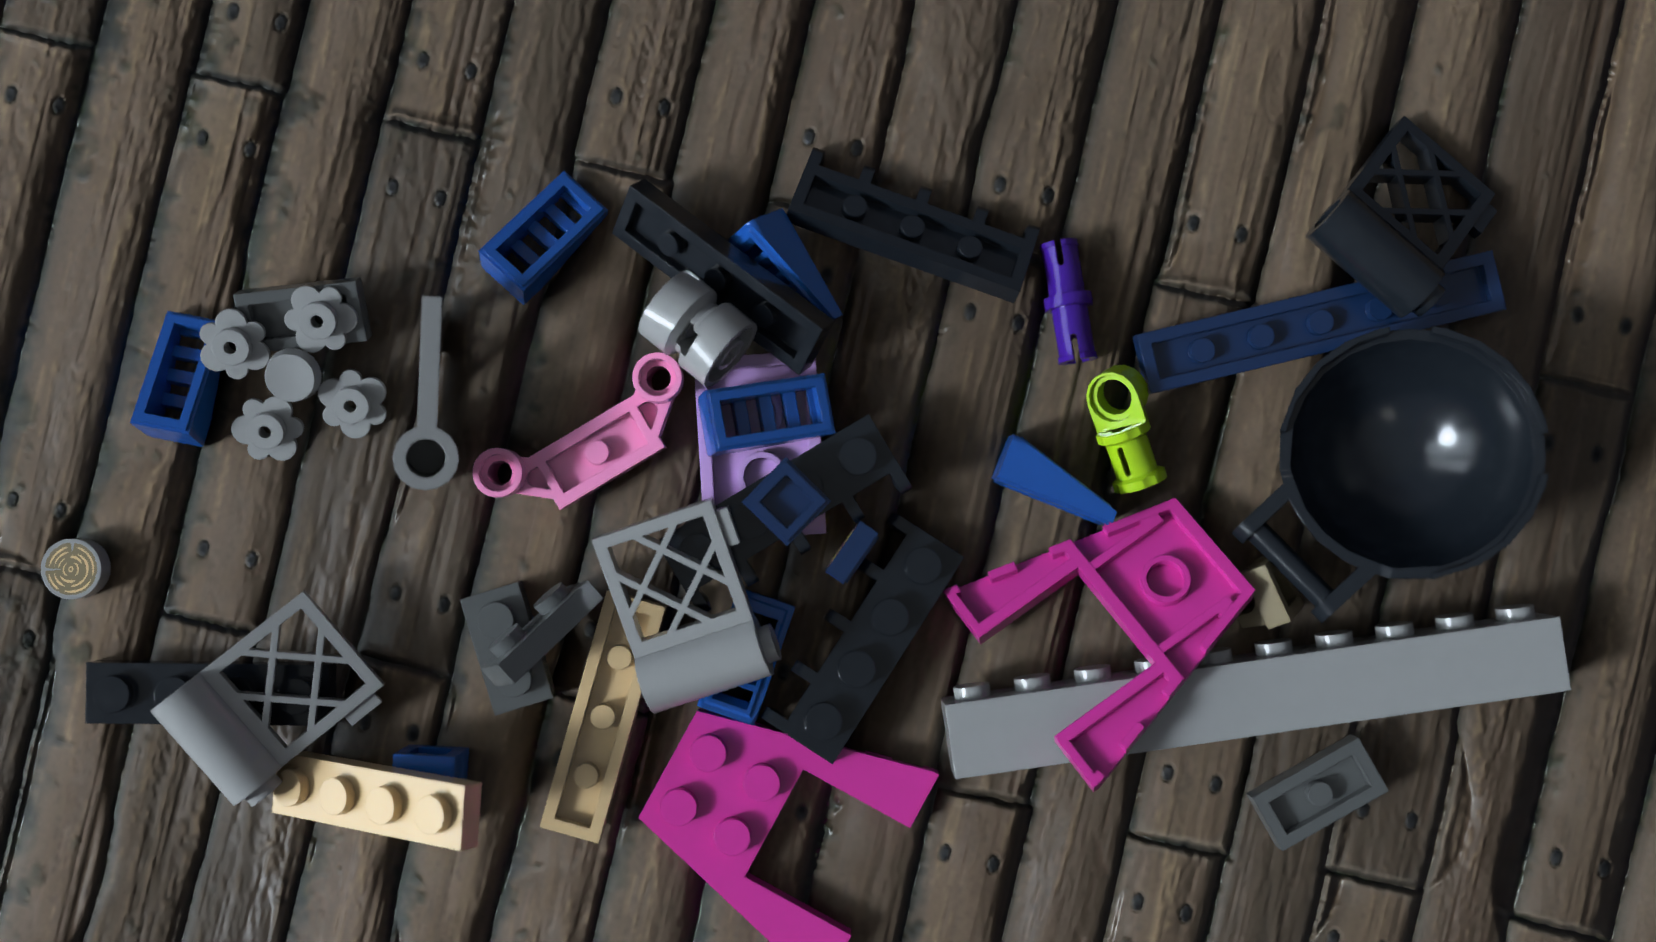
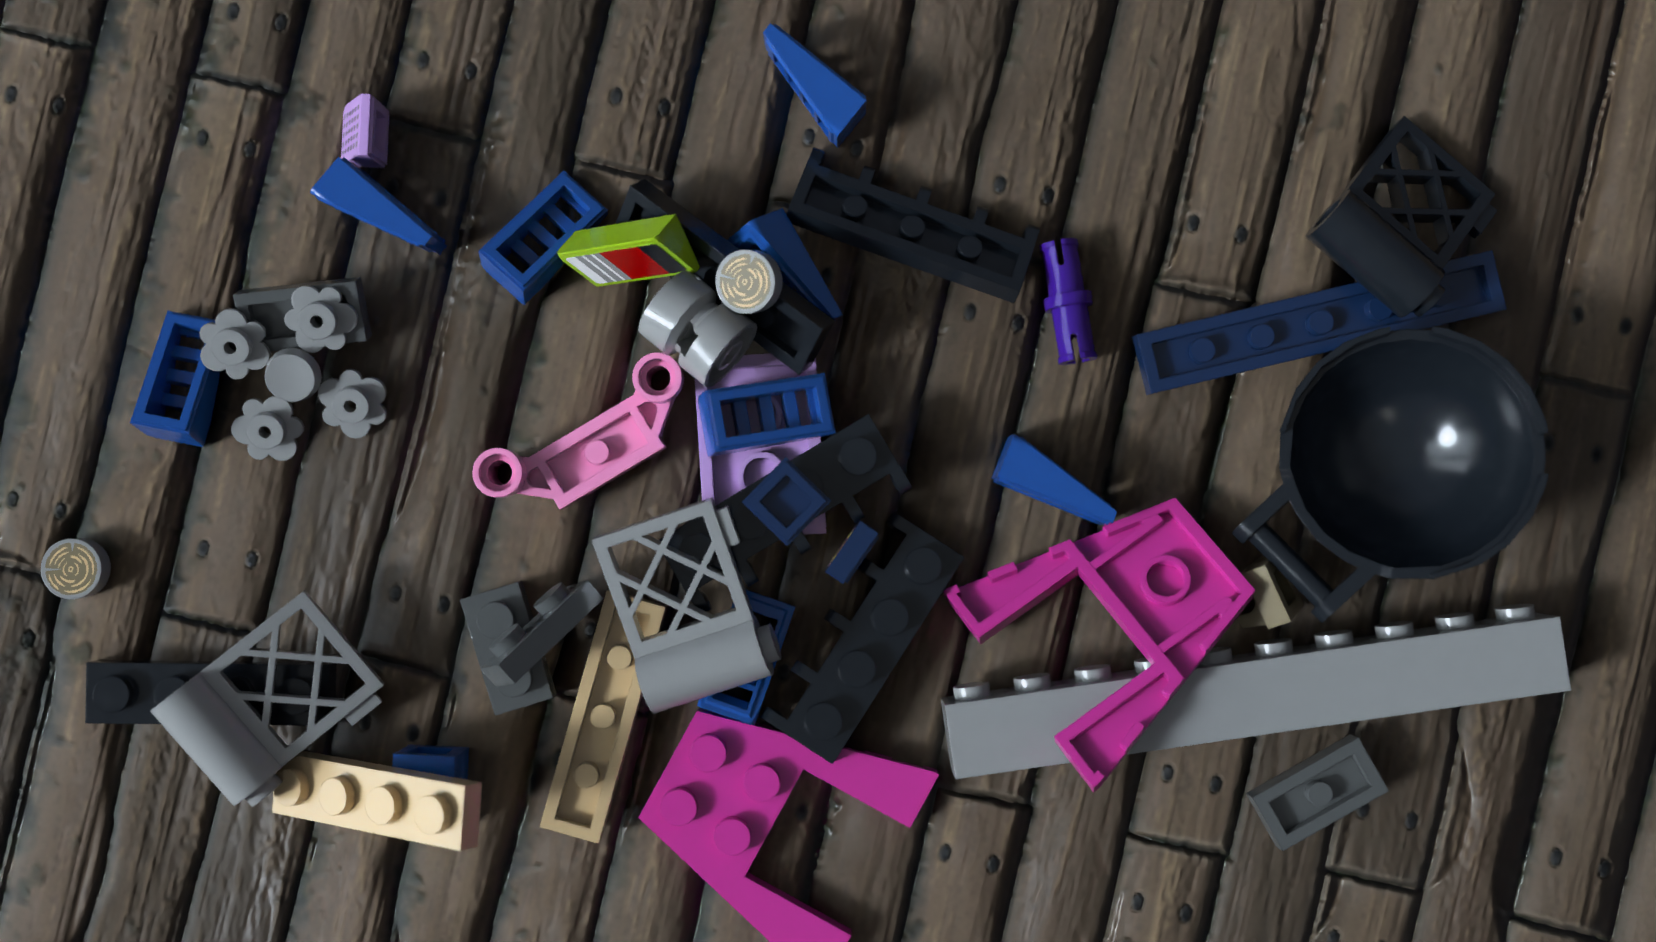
light grey piece [392,296,459,491] -> none
lime connector [1086,365,1167,494] -> none
none -> blue slope [310,157,447,255]
none -> lavender slope [341,93,390,168]
none -> slope [557,214,700,287]
none -> tile [715,250,782,314]
none -> blue slope [763,23,867,148]

